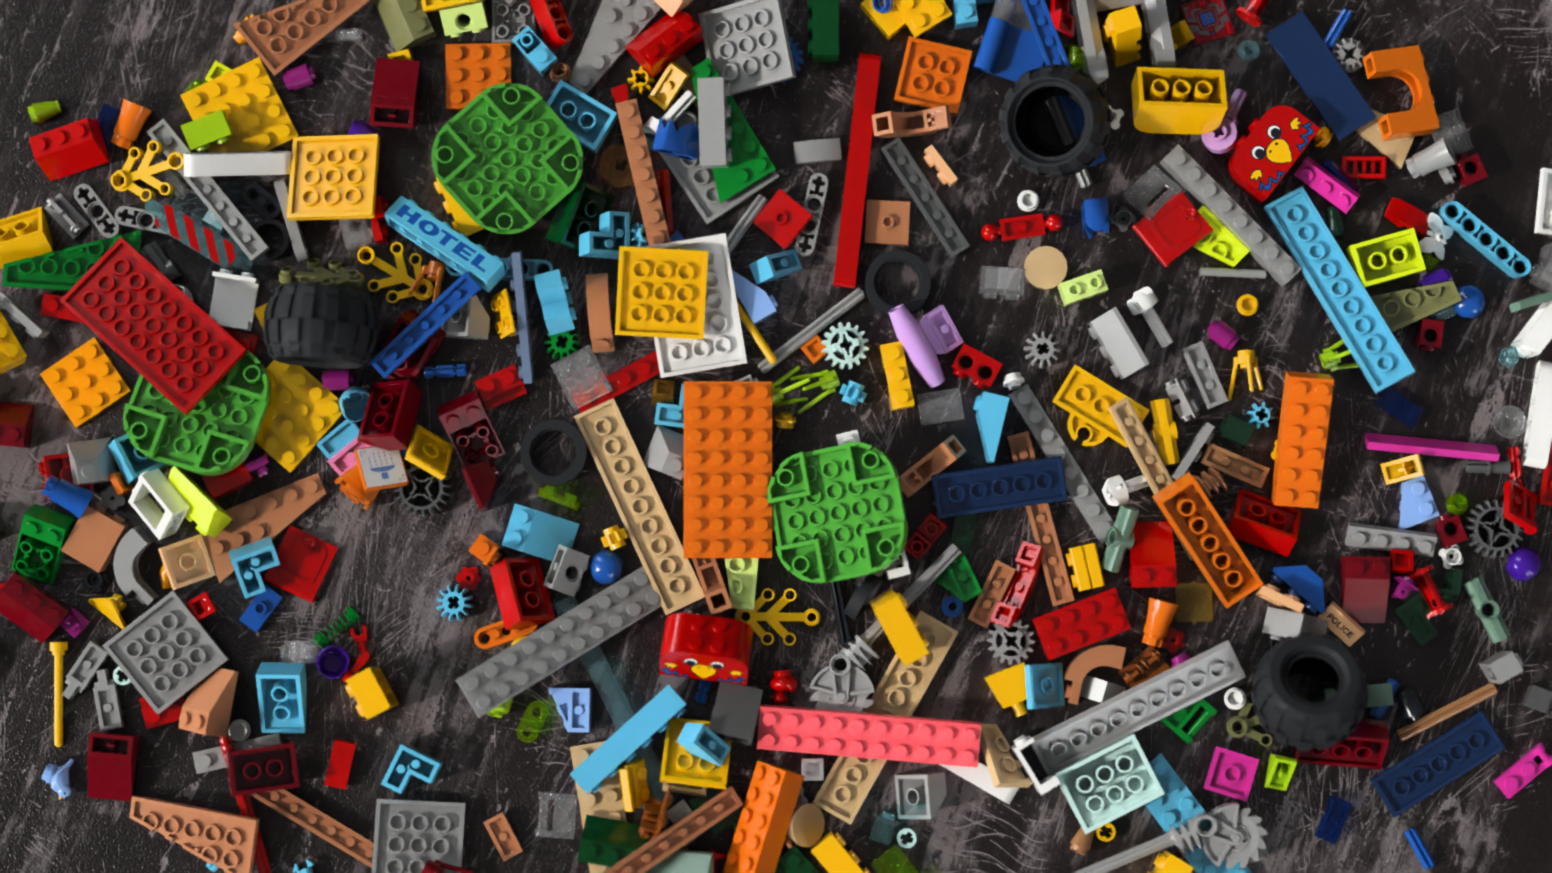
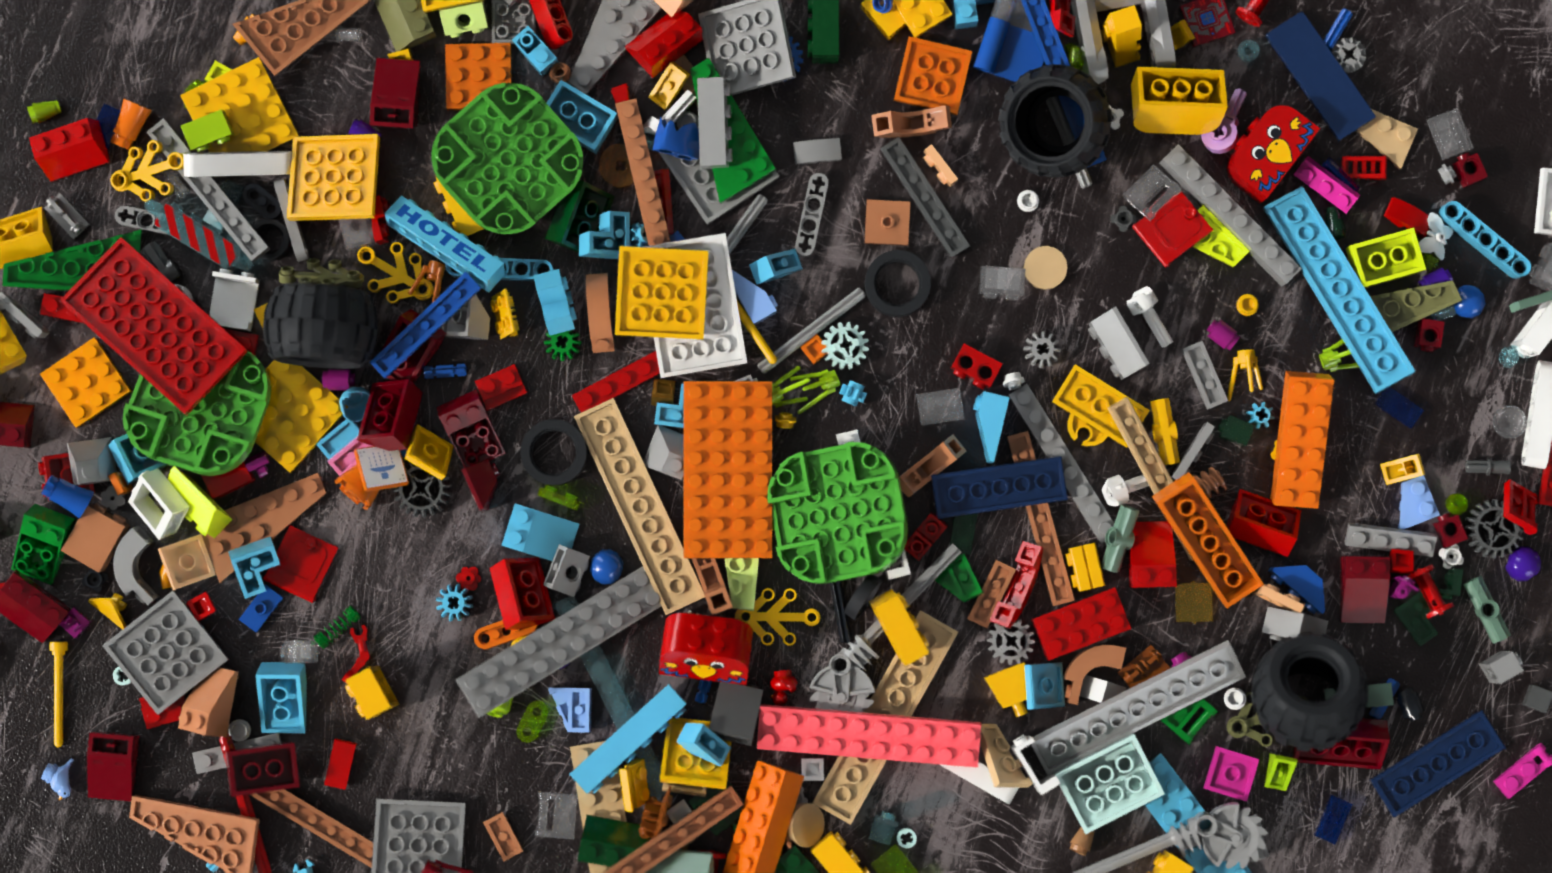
light grey hinge [62,640,109,700] -> none
light grey beam [74,184,122,238] -> none
light grey hinge [93,668,124,731] -> none
magenta brick [282,63,316,91] -> none
dark purple hair [316,645,350,679] -> none
medium azure brick [381,743,444,794] -> none
orange bracket [469,533,503,566] -> none
sand blue plate [508,250,534,384] -> none
clear brick [551,345,613,410] -> none
yellow gear [601,524,629,551] -> none
yellow gear [627,66,655,95] -> none
red plate [752,189,813,250] -> none
red beam [833,52,881,289] -> none
yellow arch [879,341,915,411] -> none
lavender plate [888,304,964,388] -> none
light grey slope [895,772,947,819] -> none
blue plate [941,596,963,617] -> none
red plate [981,213,1063,242] -> none
yellowish green brick [1057,269,1108,307] -> none
blue piece [1081,198,1109,240] -> none
yellow bush [1095,823,1116,842] -> none
orange plant [1142,597,1179,648] -> none
red plant [1162,628,1185,653] -> none
light grey hinge [1165,376,1200,423] -> none
light grey bar [1199,267,1266,279] -> none
medium nougat plate [1200,442,1270,489] -> none
light orange plate [1312,127,1332,148] -> none
light nougat tile [1317,601,1365,647] -> none
orange arch [1363,45,1440,141] -> none
dark pink tile [1364,433,1500,462] -> none
medium nougat axle [1396,683,1498,741] -> none
blue axle [1404,827,1435,869] -> none
light grey plant [1405,136,1457,179] -> none
red axle [1507,446,1524,487] -> none

